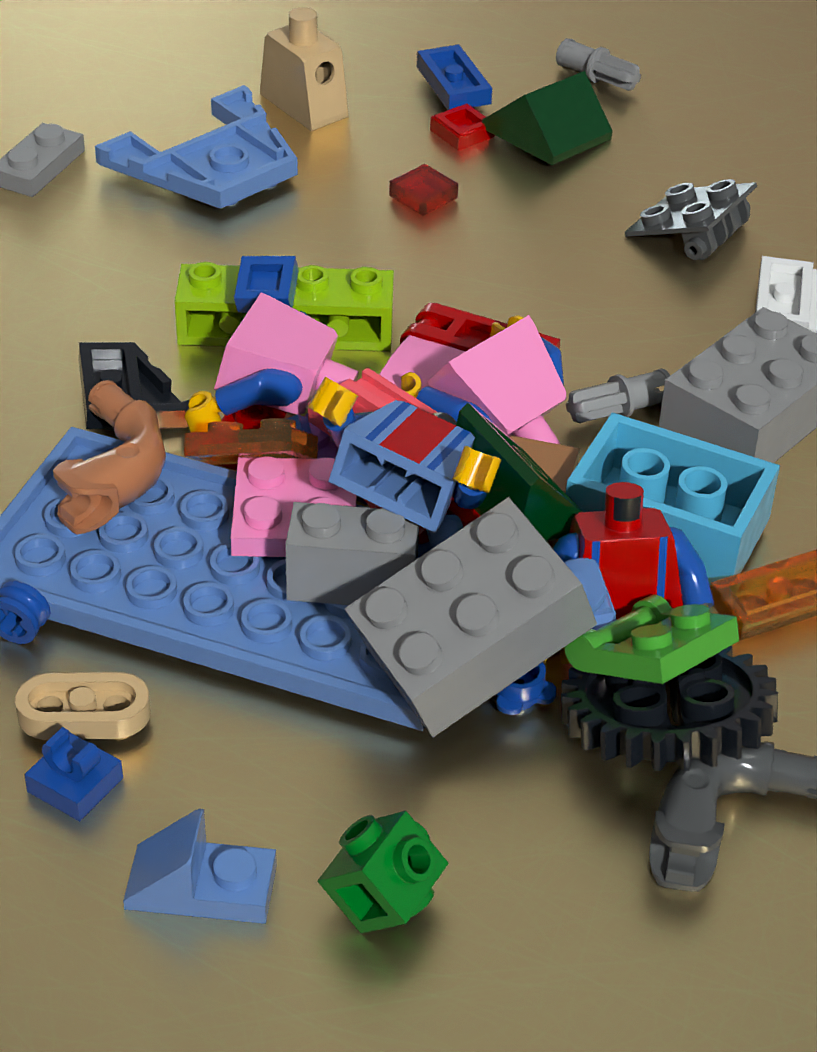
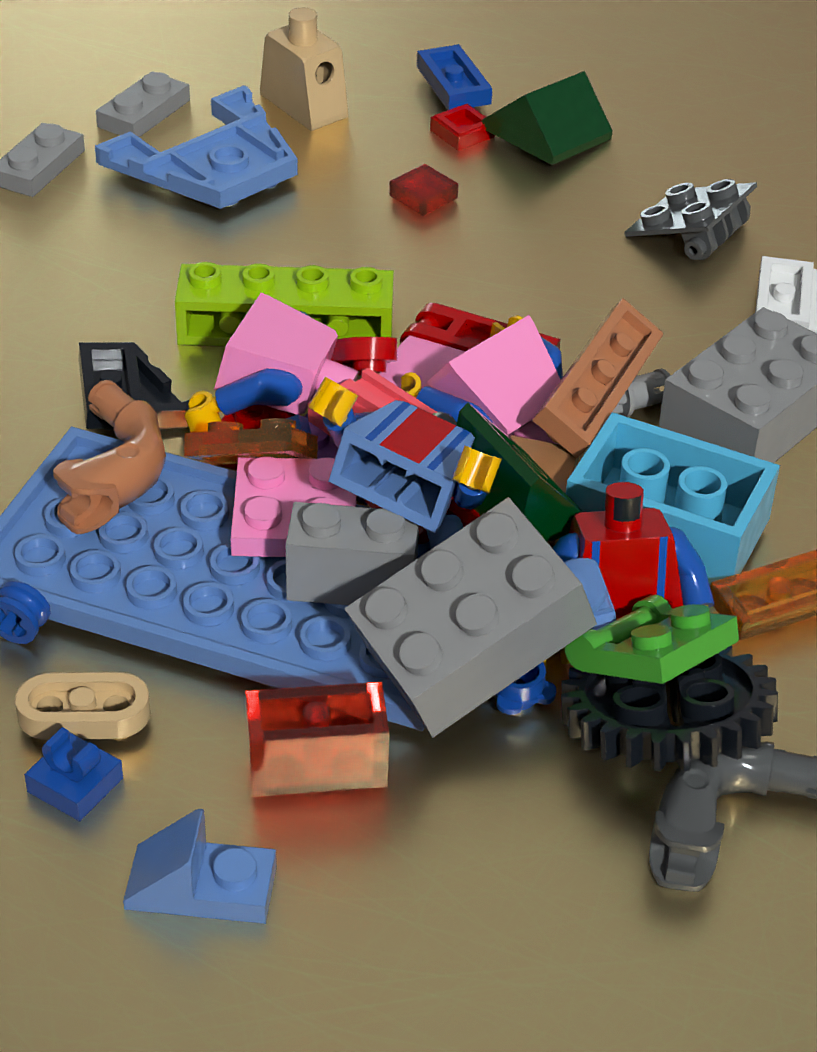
blue plate [234,256,299,313] -> none
green brick [317,810,449,933] -> none
light grey axle [556,38,641,91] -> none
none -> light grey plate [96,71,190,137]
none -> clear red brick [246,682,389,797]
none -> red plate [331,337,397,376]
none -> nougat plate [532,298,664,458]

